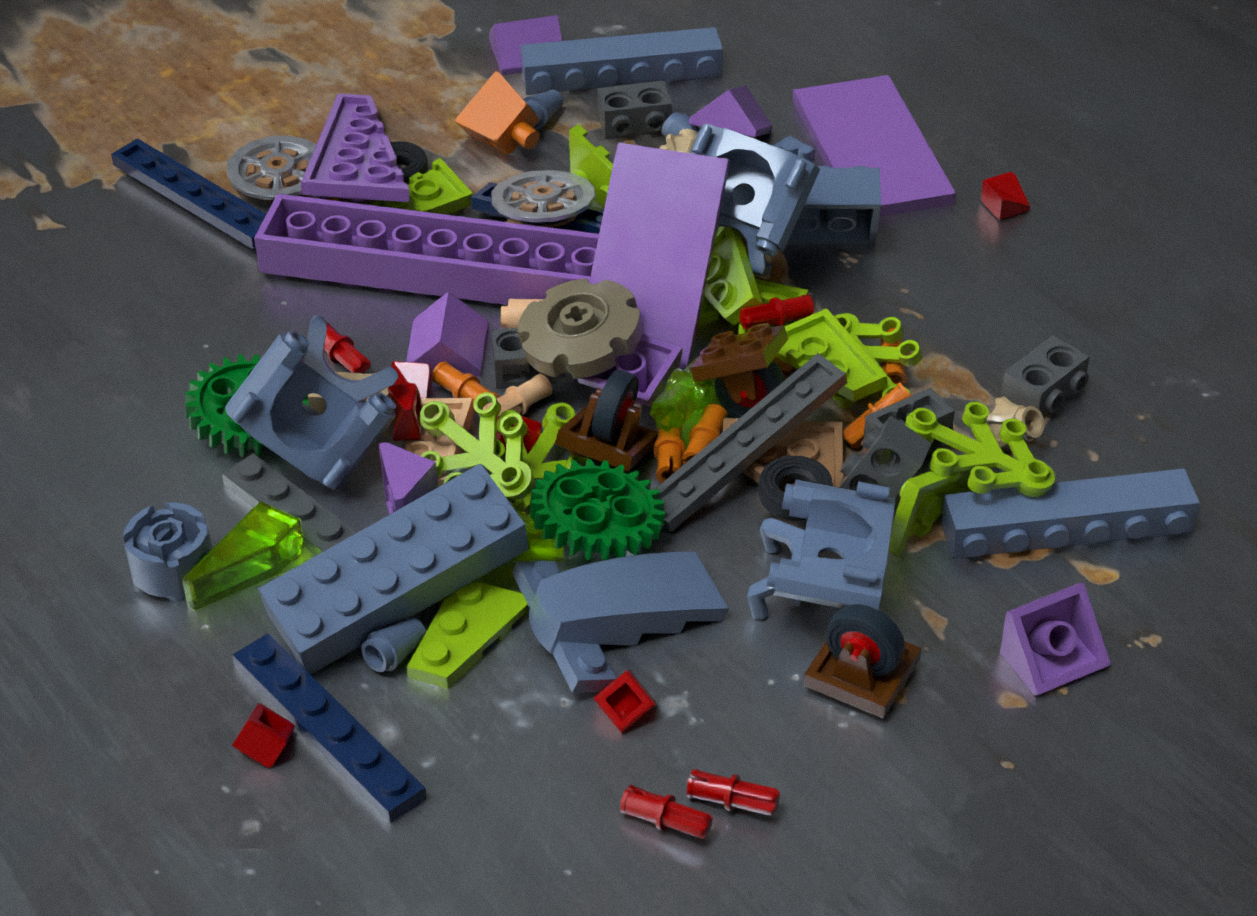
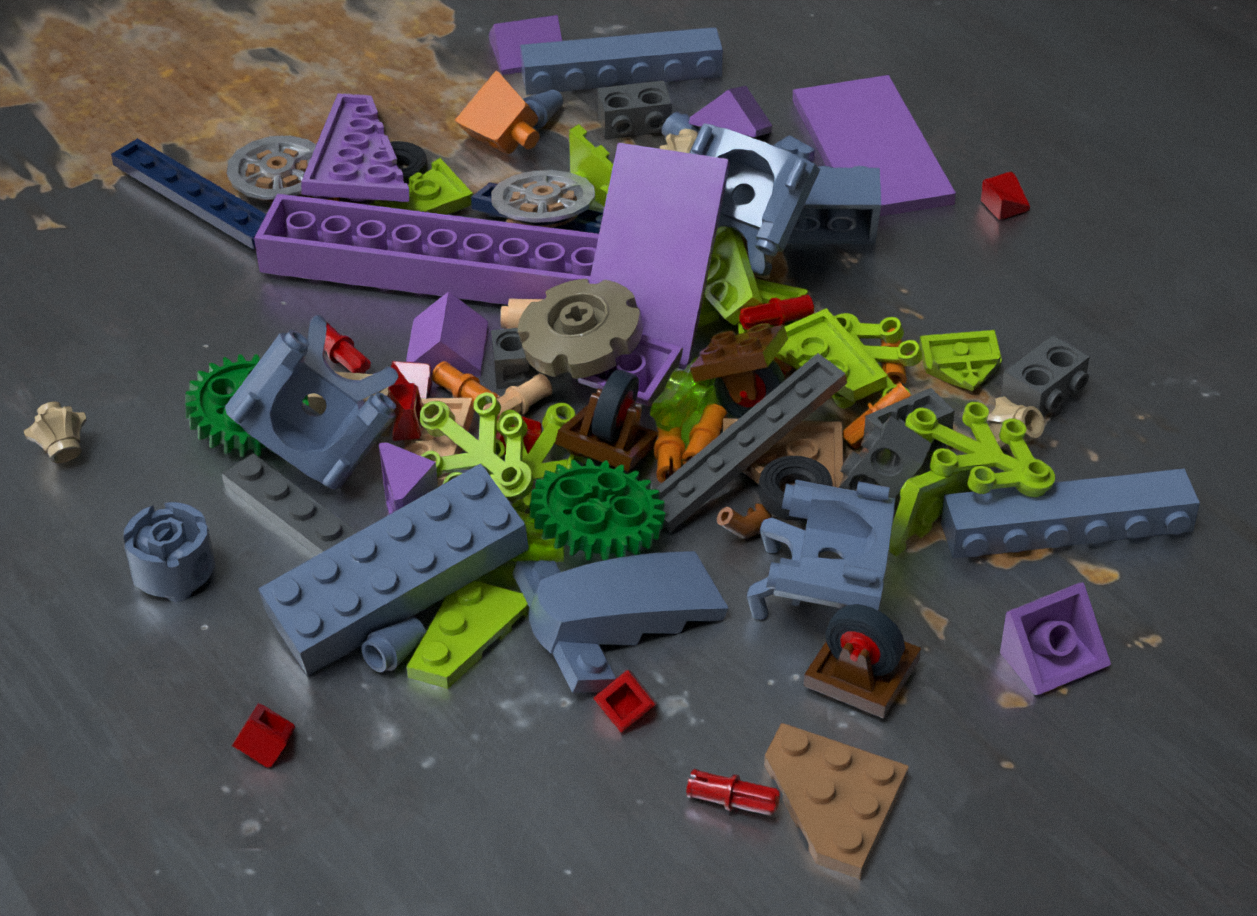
clear neon green slope [182,501,305,611] -> none
dark blue plate [232,633,426,823] -> none
red axle [620,785,713,839] -> none
none -> tan rock [24,401,87,463]
none -> dark orange arm [717,503,772,540]
none -> medium nougat plate [764,723,909,880]
none -> lime slope [918,330,1002,391]

